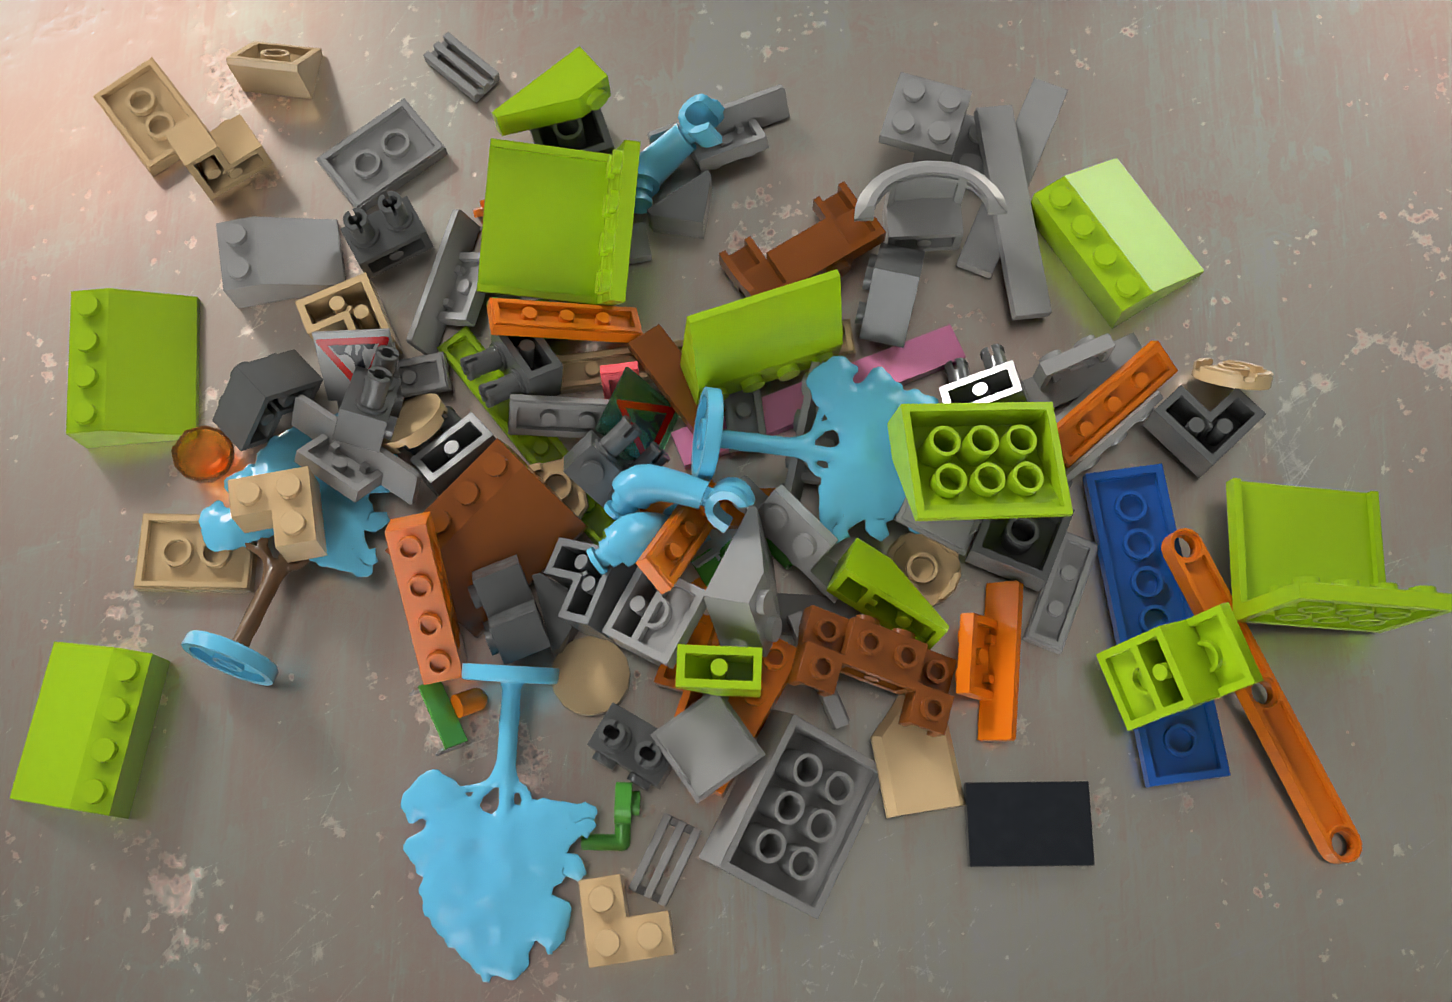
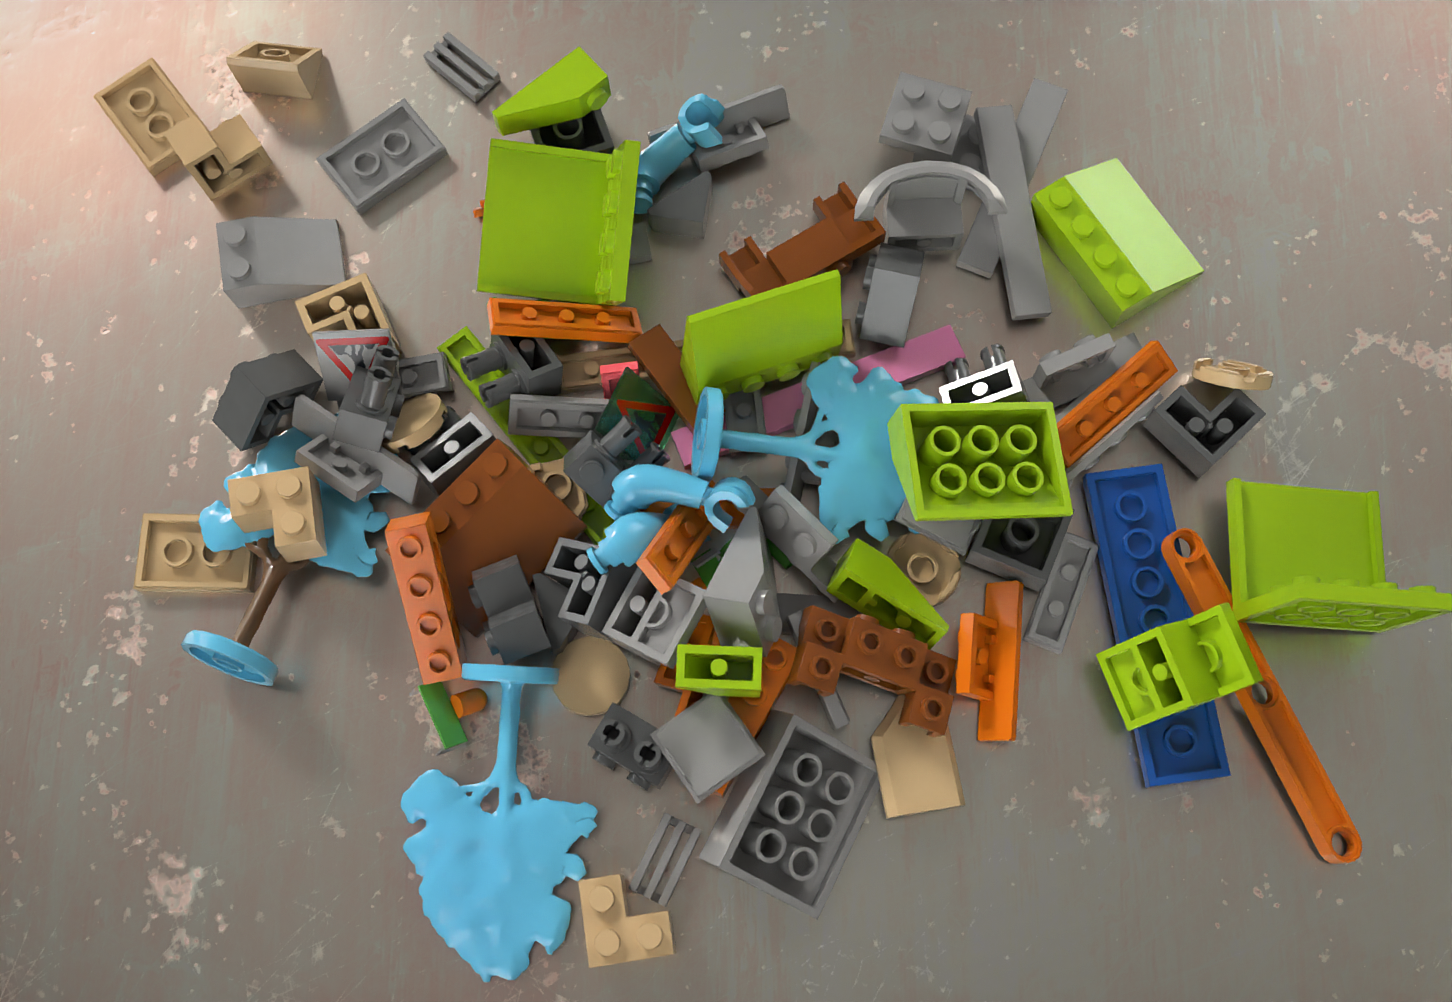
lime slope [9,642,170,819] -> none
lime slope [66,288,200,448] -> none
clear orange hair [171,425,235,484] -> none
dark grey brick [340,191,434,279] -> none
light grey bracket [406,210,486,355] -> none
bright green plate [581,782,640,851] -> none
black tile [964,781,1095,867] -> none

